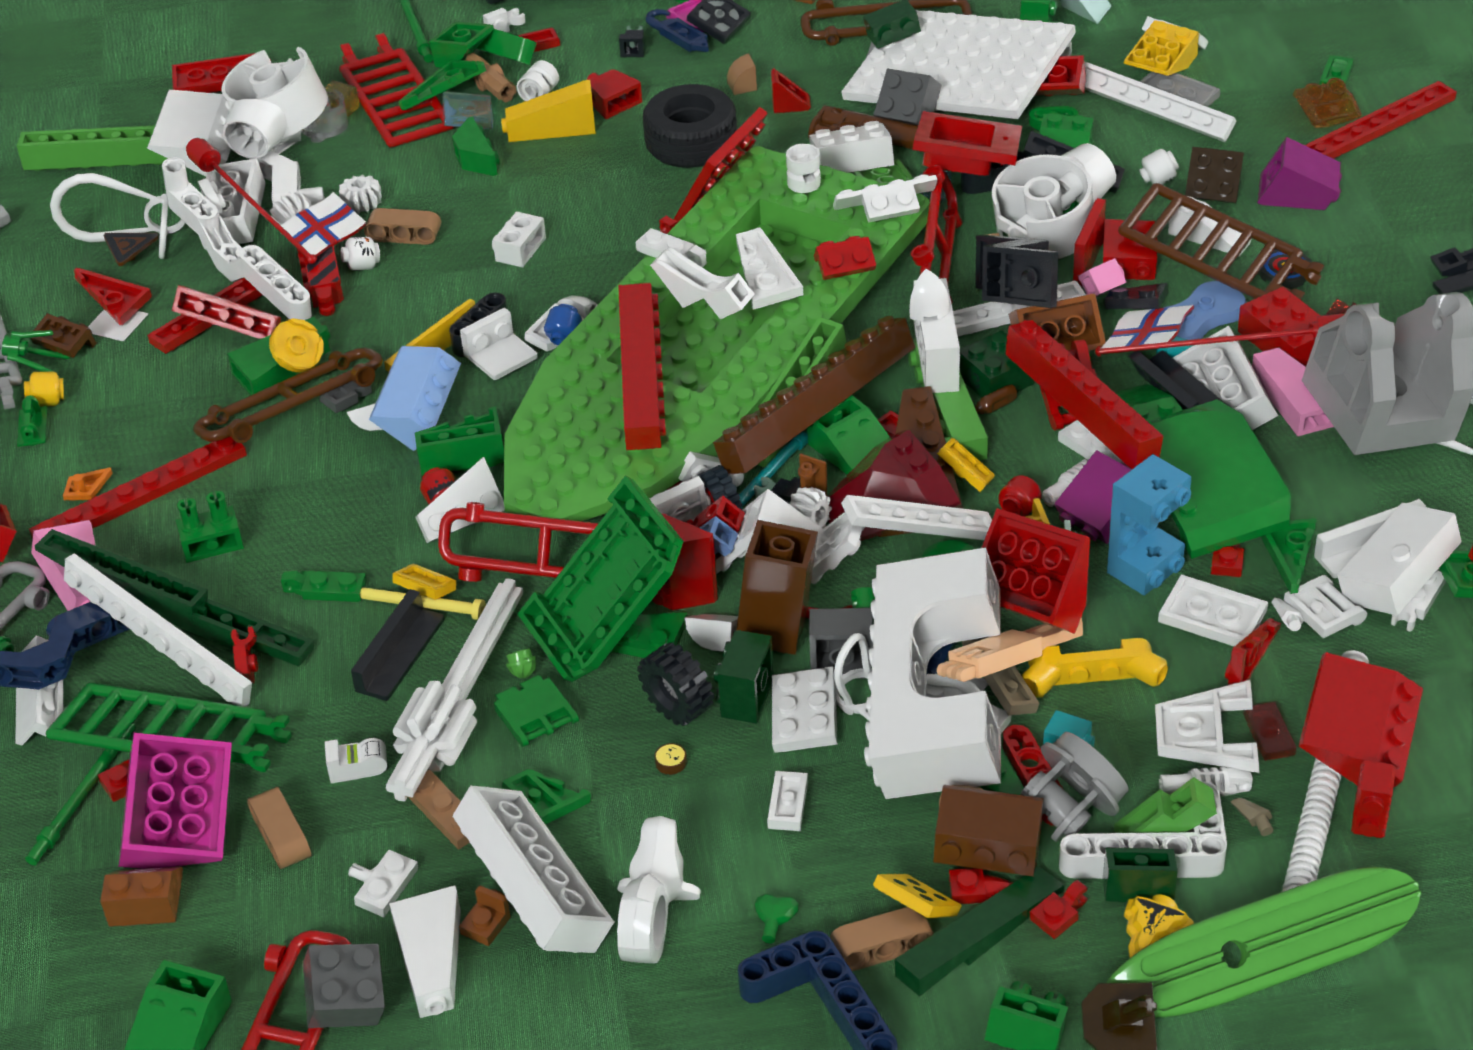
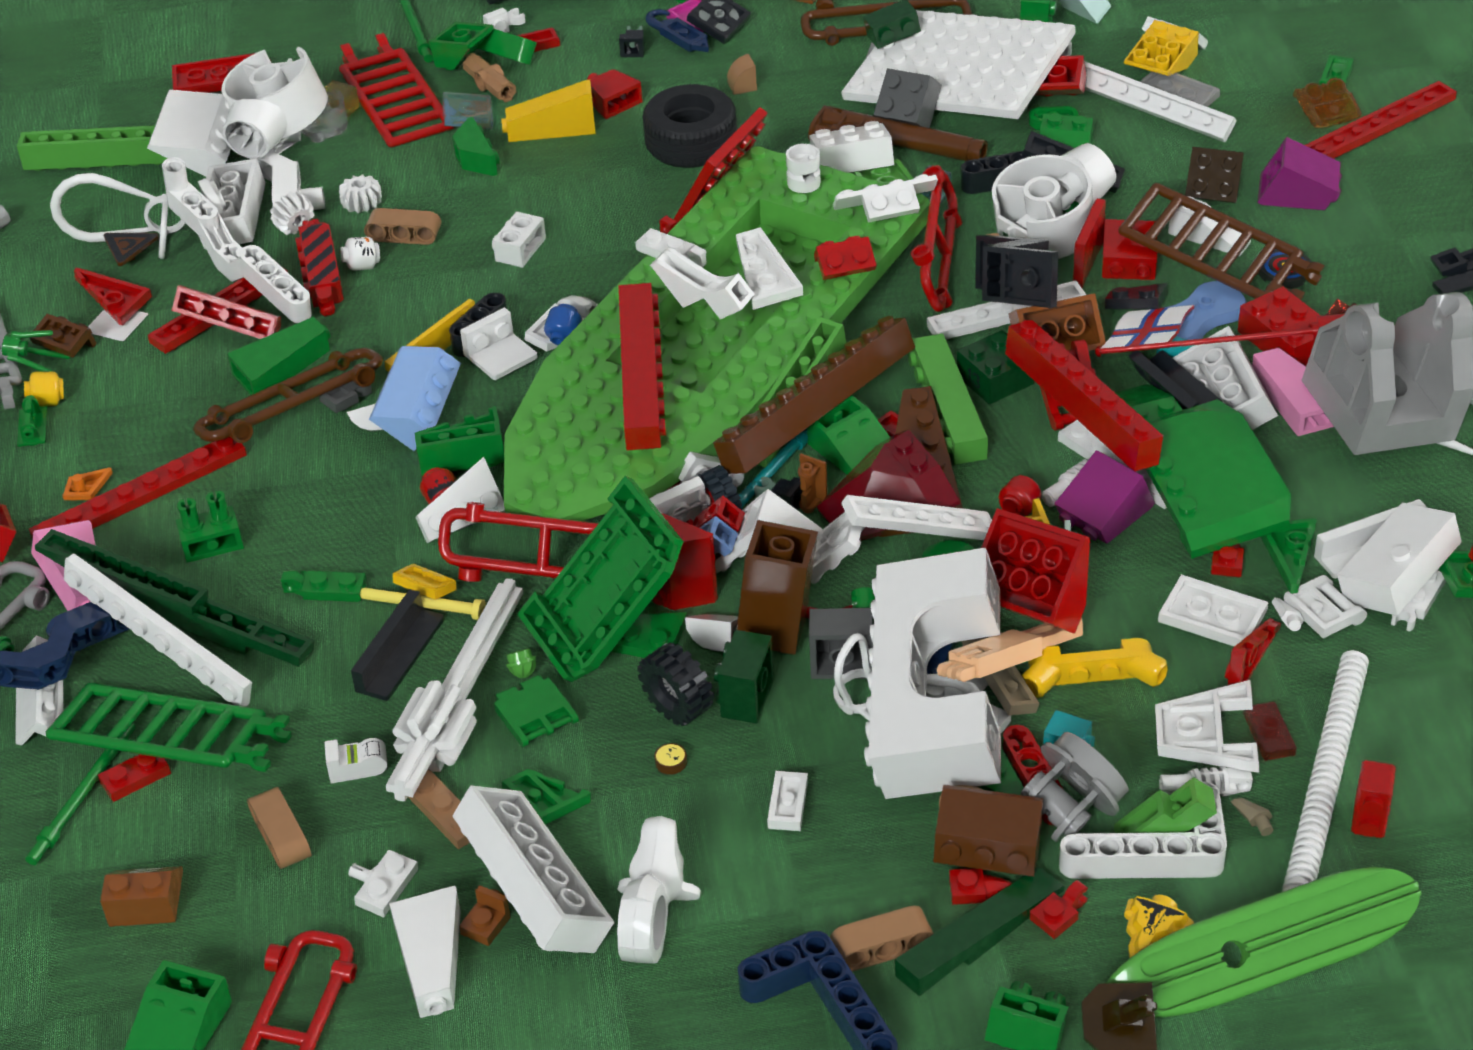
dark pink slope [118,733,232,869] -> none
flag [186,138,366,264] -> none
red plate [231,626,258,683] -> none
yellow tile [269,318,324,372] -> none
dark grey brick [303,944,385,1028] -> none
green wing [398,60,486,110] -> none
white wheel [516,60,559,101] -> none
green rock [754,894,798,944] -> none
red slope [771,68,811,113] -> none
white plate [772,666,837,753] -> none
white gear [789,487,832,529] -> none
yellow tile [873,874,962,918] -> none
white brick [910,269,949,321] -> none
red piece [912,111,1022,176] -> none
white brick [913,278,960,393] -> none
yellow plate [937,438,995,492] -> none
reddish brown piece [975,384,1017,415] -> none
bright pink brick [1078,258,1126,297] -> none
dark green brick [1102,848,1178,903] -> none
dark azure plate [1107,454,1191,596] -> none
white head [1139,149,1179,184] -> none
red slope [1298,652,1423,787] -> none

